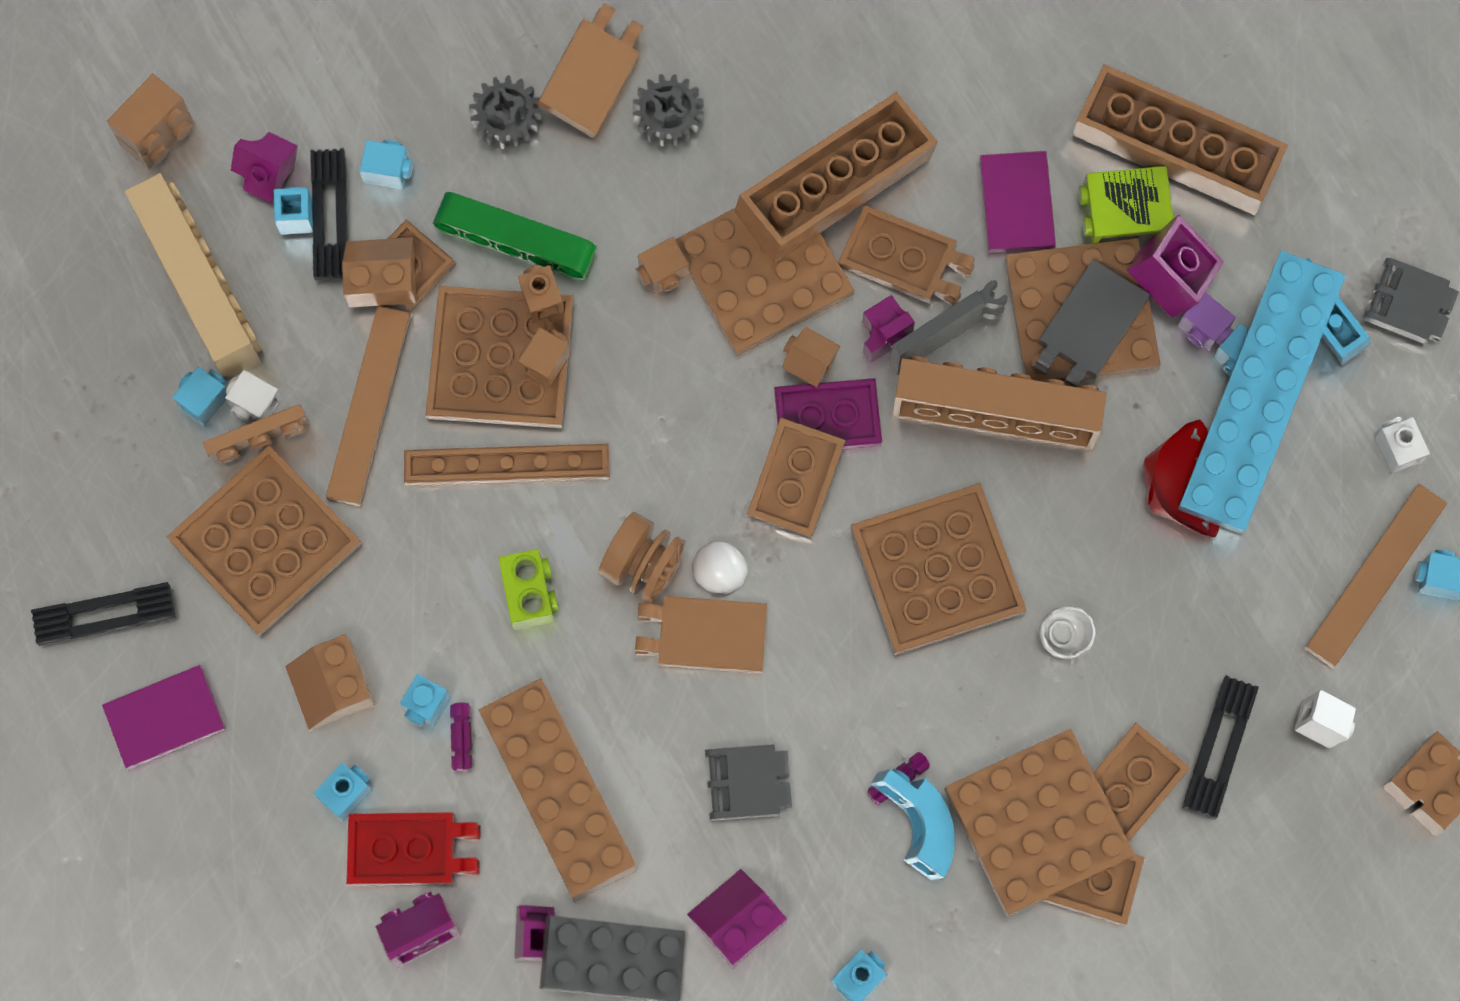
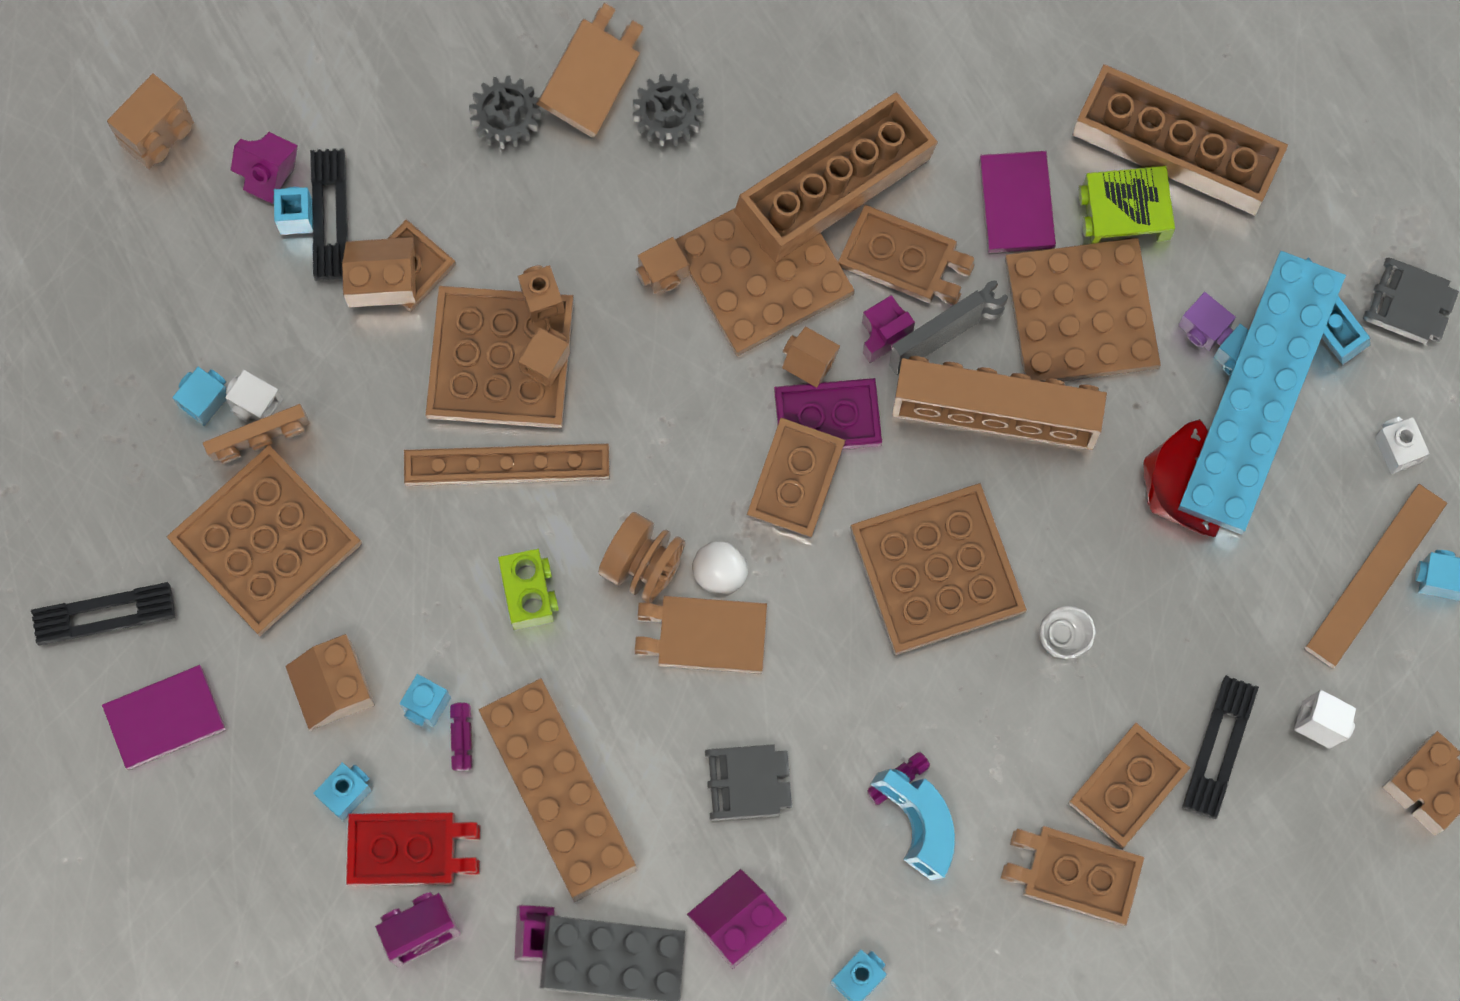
tan brick [124,173,262,381] -> none
medium nougat tile [326,306,411,507] -> none
medium azure brick [360,140,413,189] -> none
green beam [432,192,597,280] -> none
medium nougat plate [944,728,1135,917] -> none
dark grey tile [1034,259,1150,388] -> none
magenta slope [1127,215,1224,318] -> none

